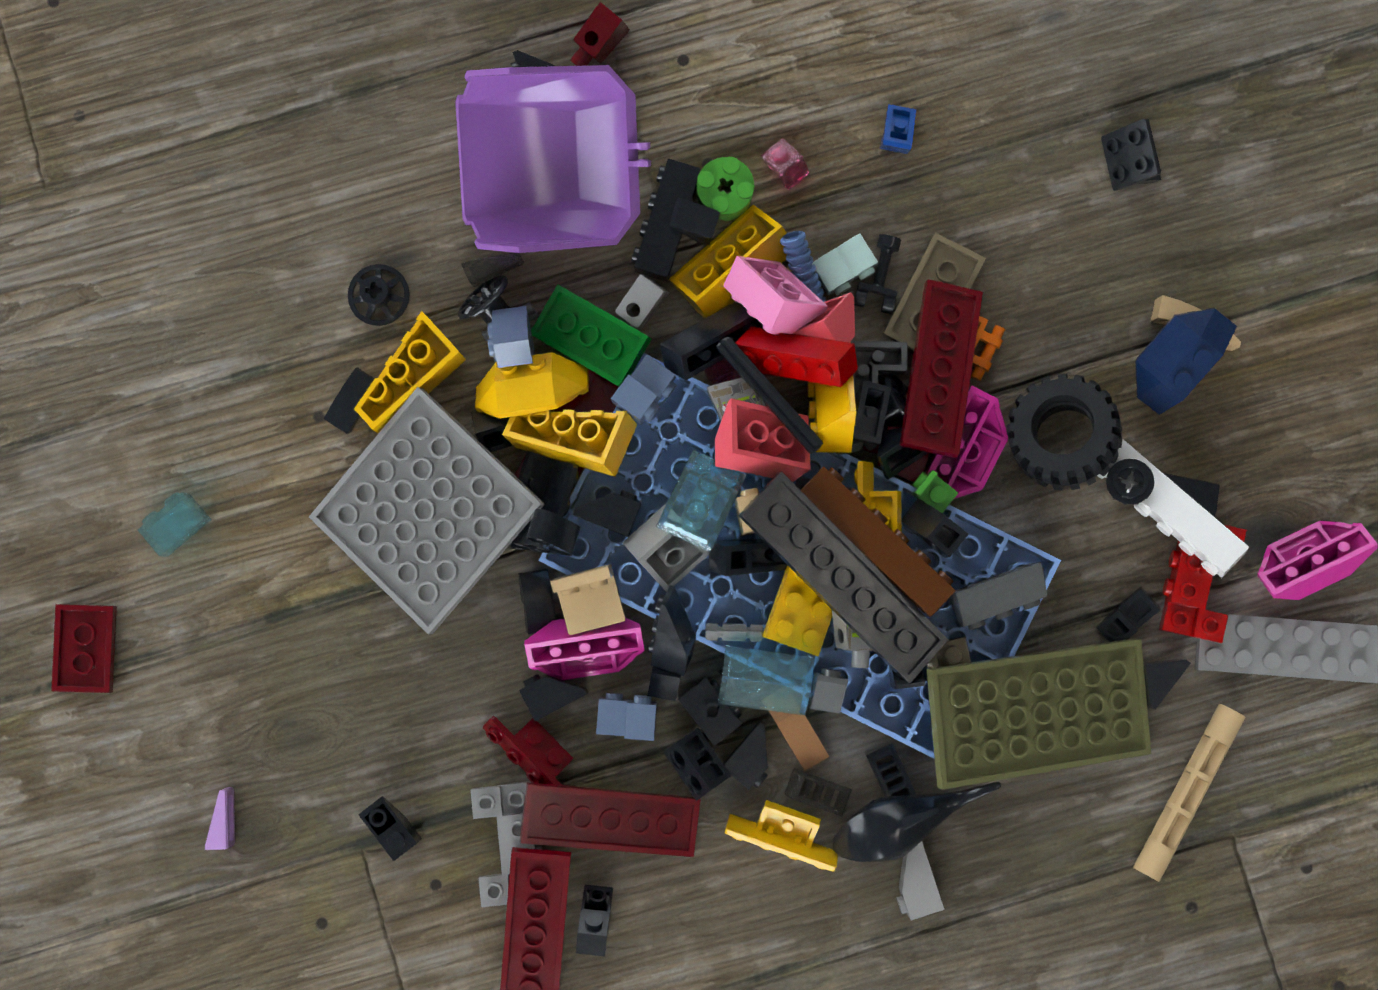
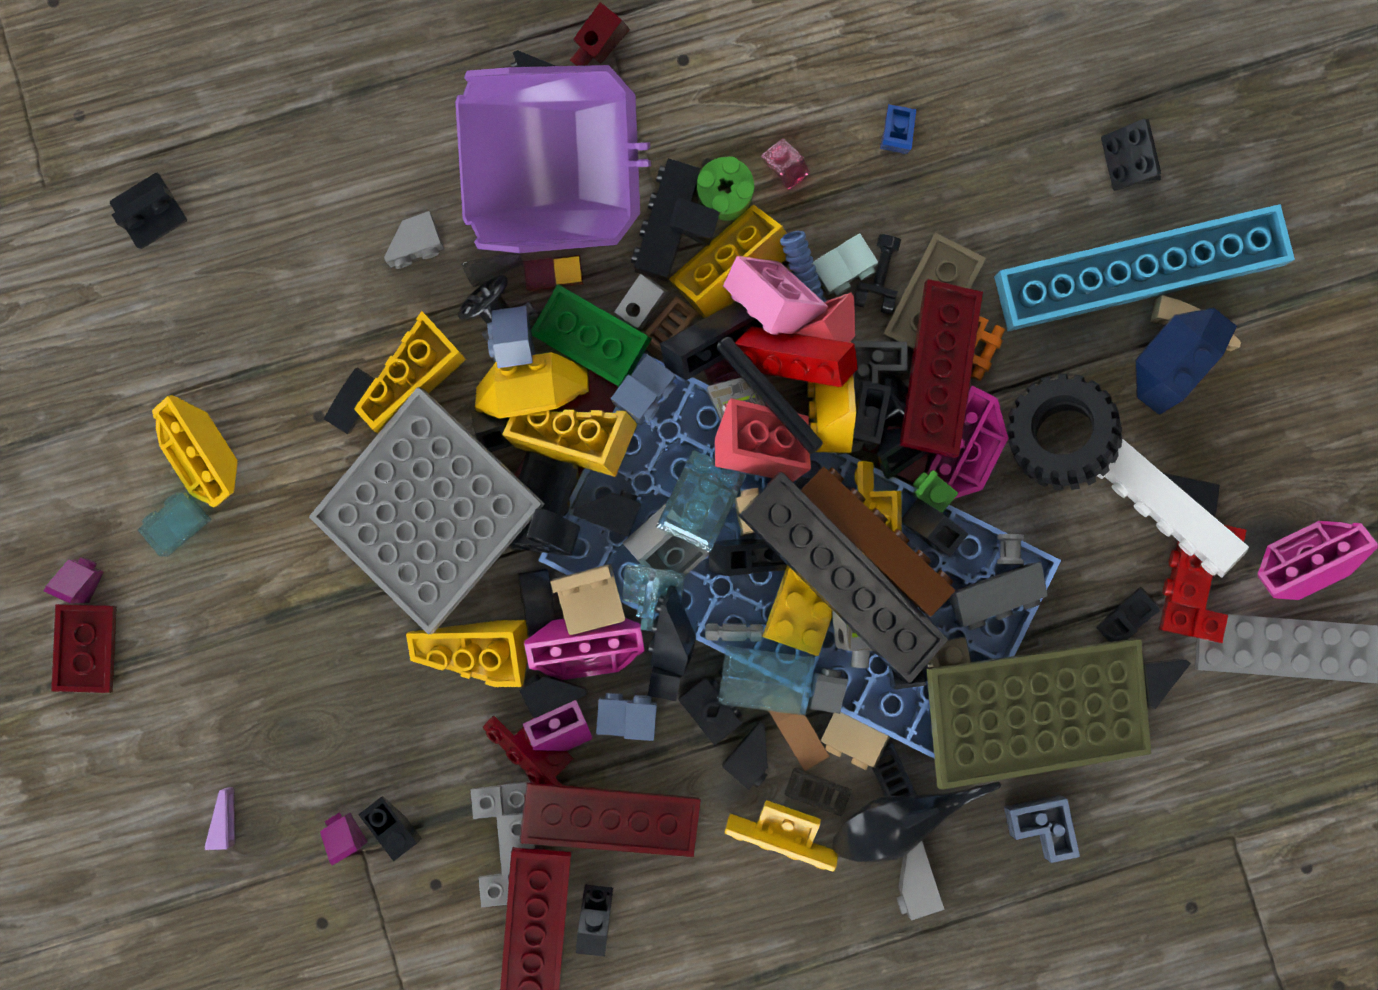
black wheel [348,264,410,326] -> none
black brick [664,728,731,801] -> none
black gear [1106,459,1154,505] -> none
tan piece [1133,704,1246,882] -> none
none -> magenta slope [44,557,104,603]
none -> black bracket [110,173,187,249]
none -> yellow wedge [152,395,238,508]
none -> magenta slope [320,812,368,866]
none -> light grey slope [384,211,444,269]
none -> yellow wedge [406,620,528,687]
none -> clear red tile [523,255,584,291]
none -> magenta slope [523,700,593,751]
none -> clear light blue bracket [622,565,685,631]
none -> medium nougat slope [644,296,698,360]
none -> tan brick [820,712,890,770]
none -> medium azure brick [994,204,1295,331]
none -> light grey bush [997,534,1024,565]
none -> sand blue brick [1004,795,1080,863]

